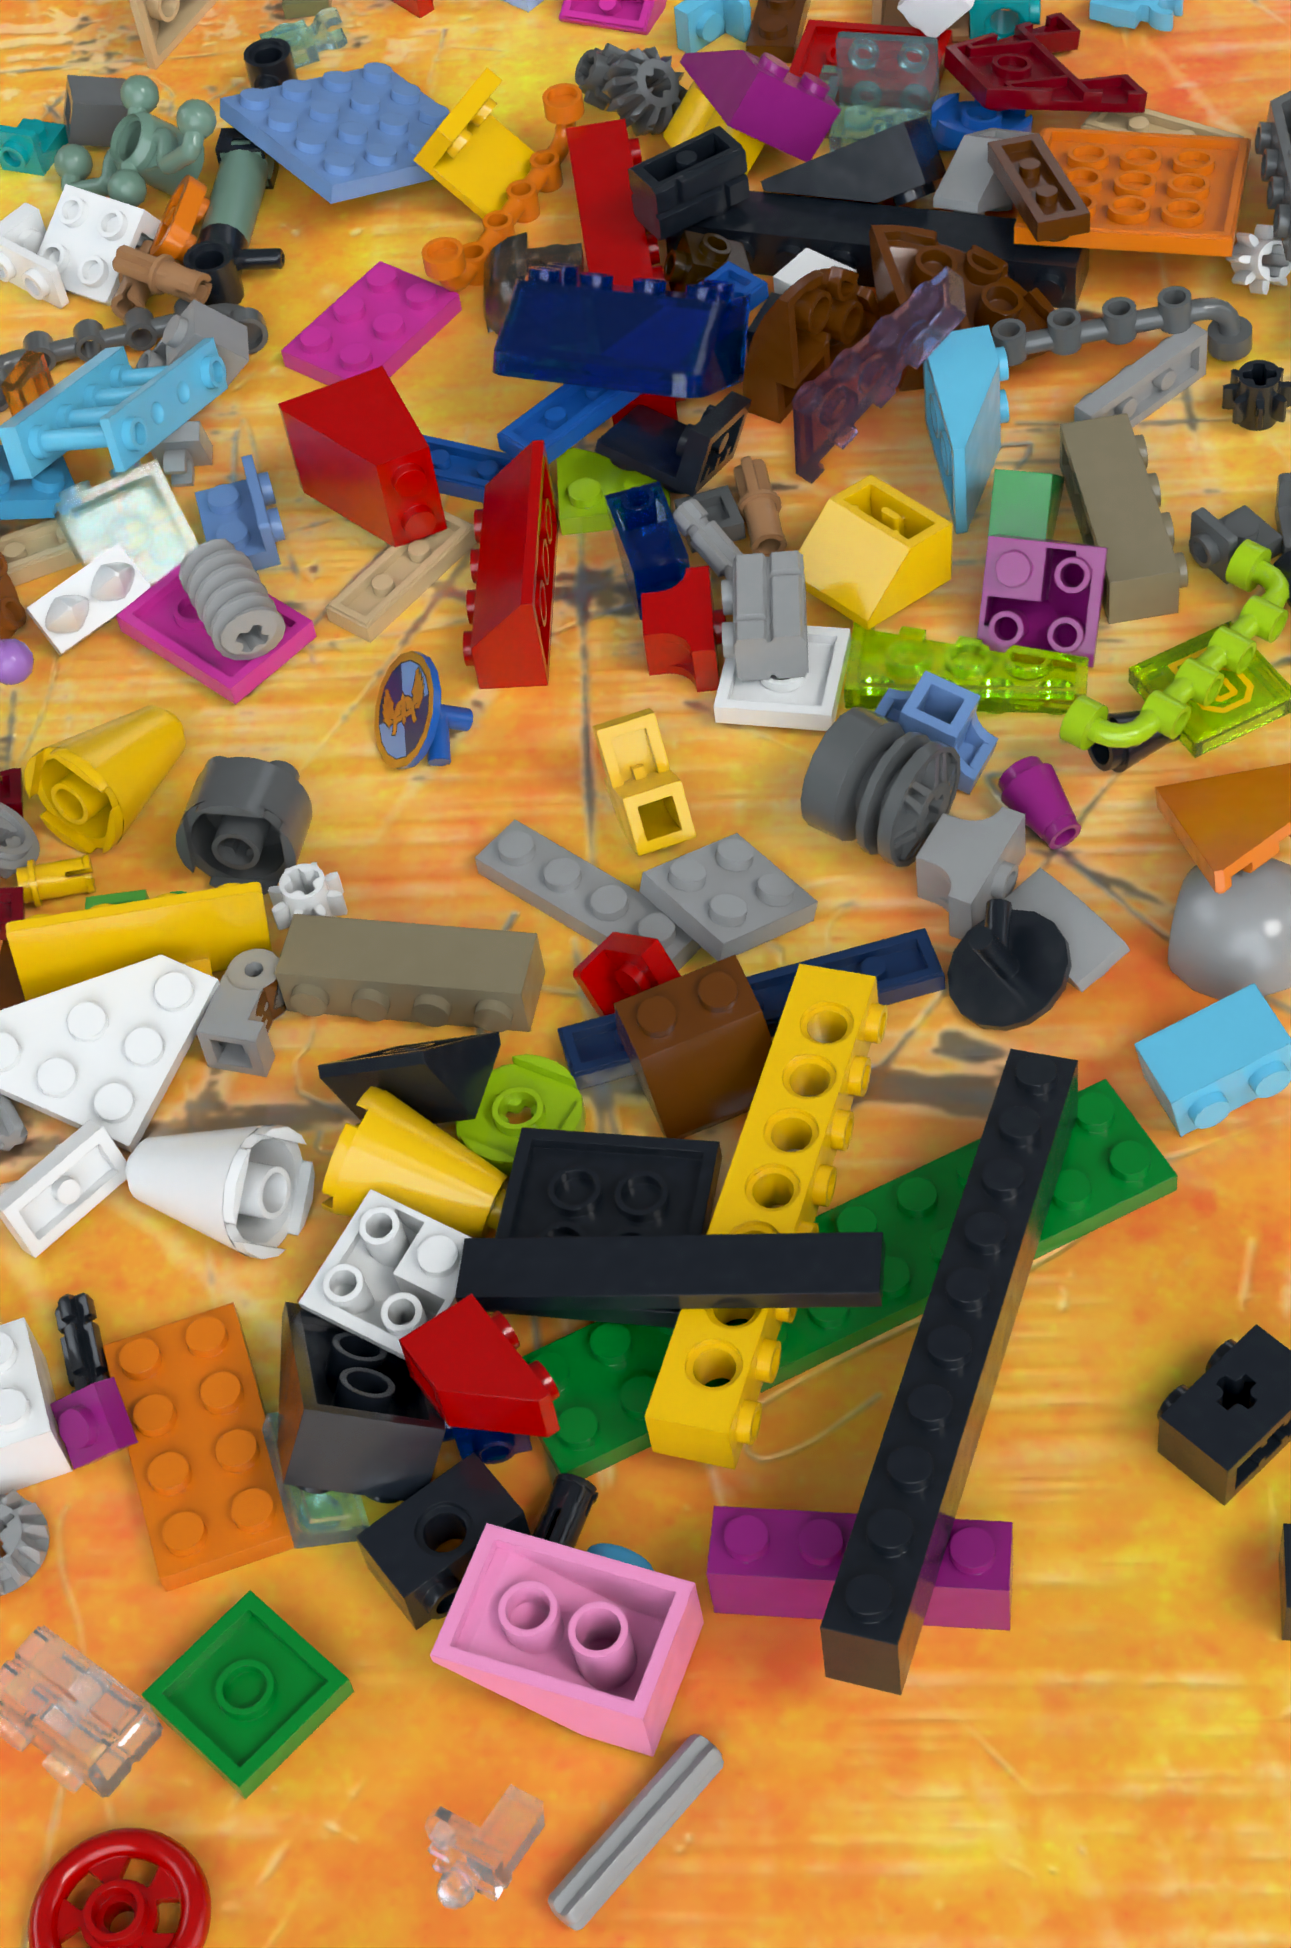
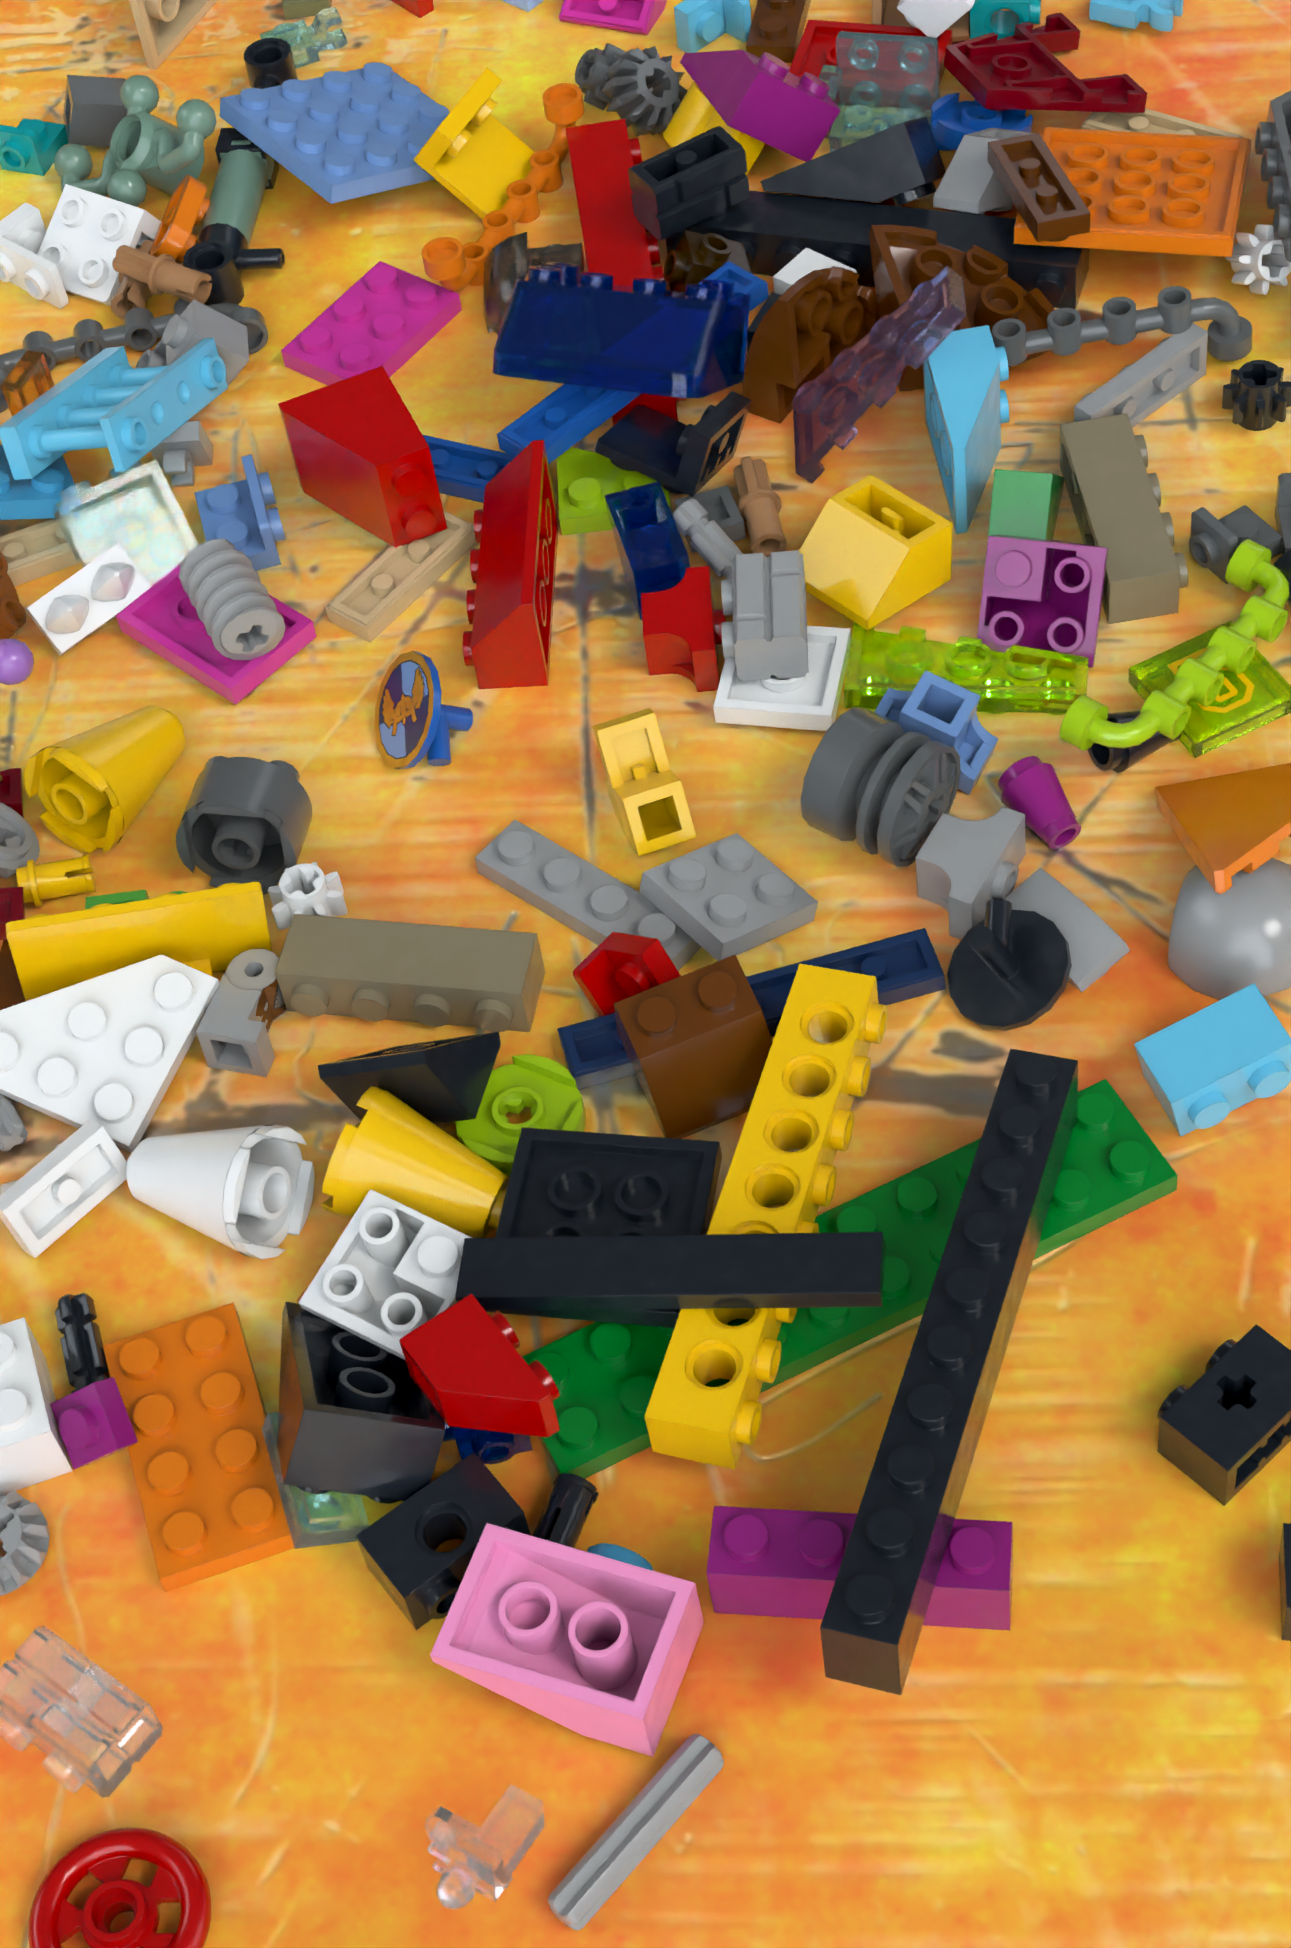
green plate [141,1590,354,1800] -> none

